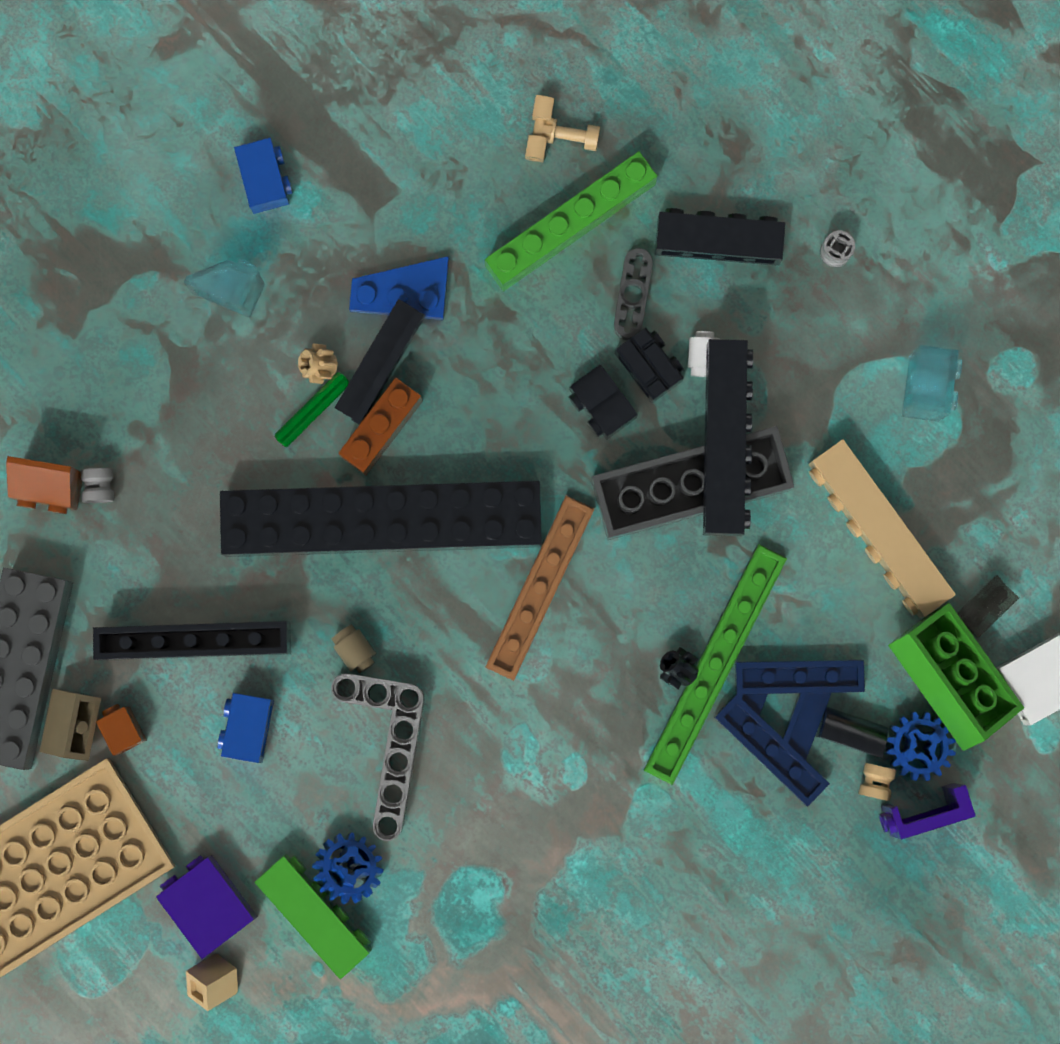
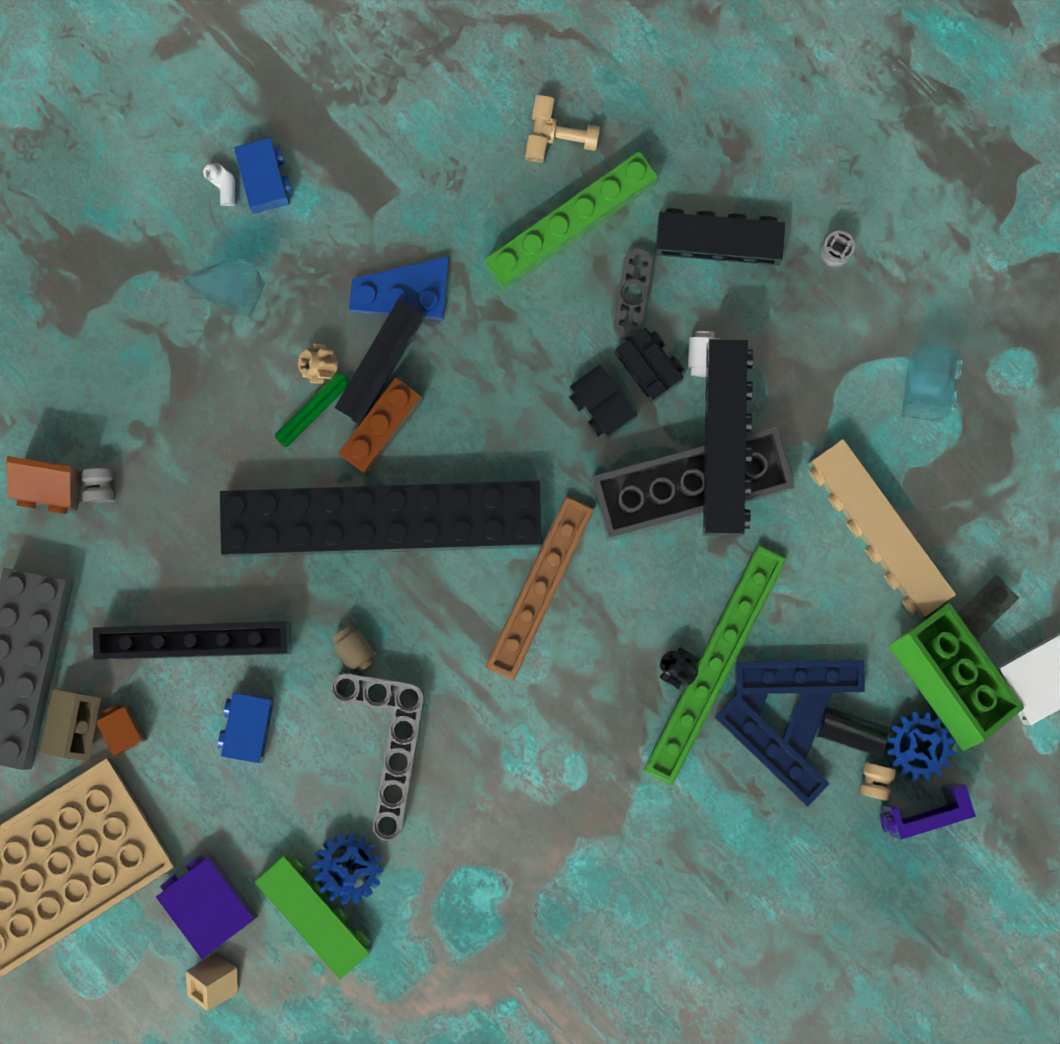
none -> white arm [203,163,236,206]

